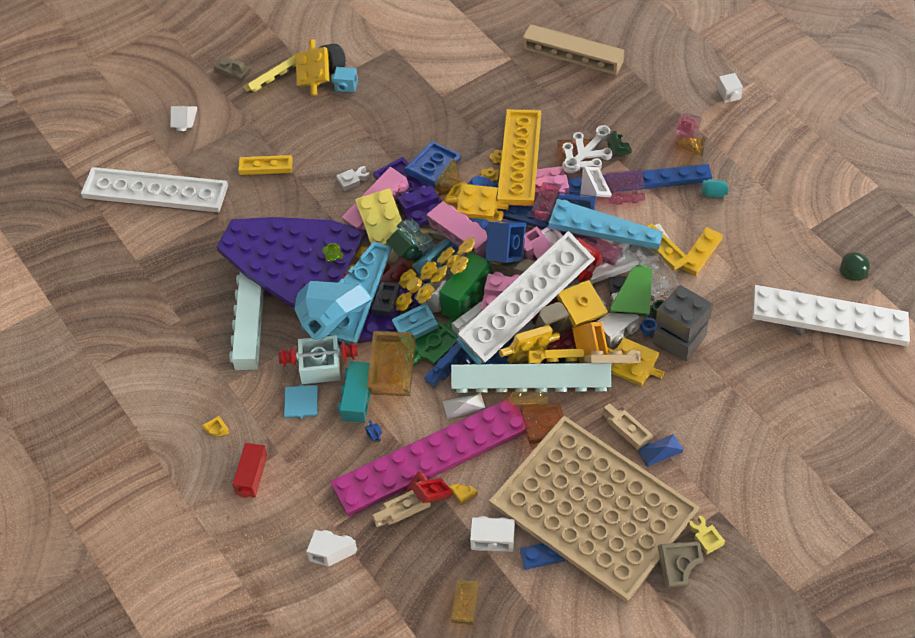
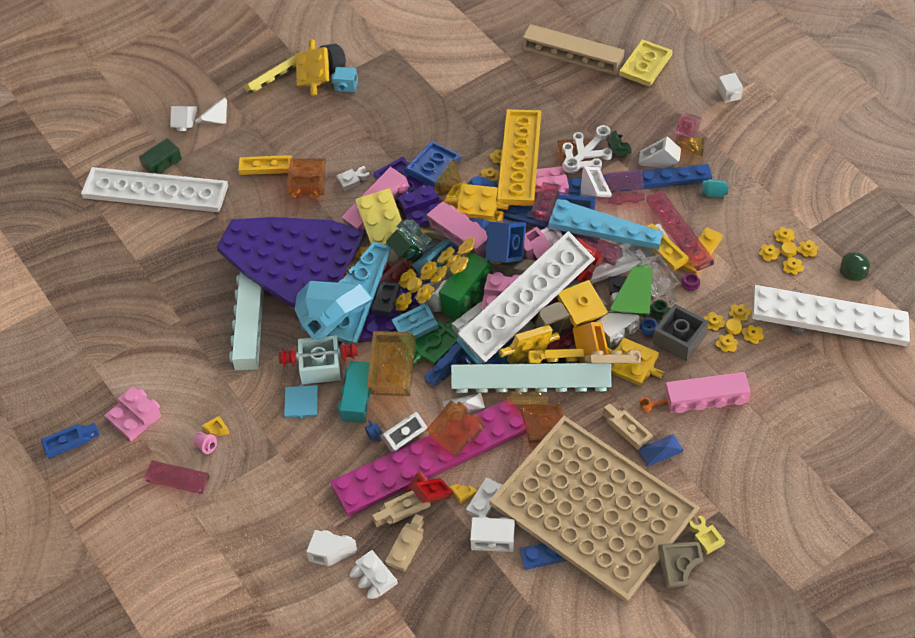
dark tan hinge [214,56,251,82] -> none
red brick [232,443,267,498] -> none
clear neon green plate [322,243,343,262] -> none
clear yellow plate [451,579,479,625] -> none
dark grey brick [656,285,713,343] -> none
none -> blue hinge [41,422,100,459]
none -> bright pink plate [104,386,161,441]
none -> dark green brick [139,138,182,174]
none -> clear pink plate [144,460,210,494]
none -> bright pink hose [192,432,217,454]
none -> white slope [195,98,227,124]
none -> clear orange plate [287,158,326,198]
none -> white plate [349,550,398,599]
none -> white brick [381,412,427,453]
none -> tan hinge [385,514,424,572]
none -> clear orange plate [425,400,485,457]
none -> white plate [466,477,503,518]
none -> light yellow plate [619,39,673,87]
none -> white slope [638,137,681,169]
none -> orange hand [639,397,668,413]
none -> clear pink plate [646,190,714,271]
none -> bright pink brick [665,372,751,413]
none -> magenta plate [681,273,700,291]
none -> yellow plant [704,304,764,353]
none -> yellow plant [759,227,819,275]

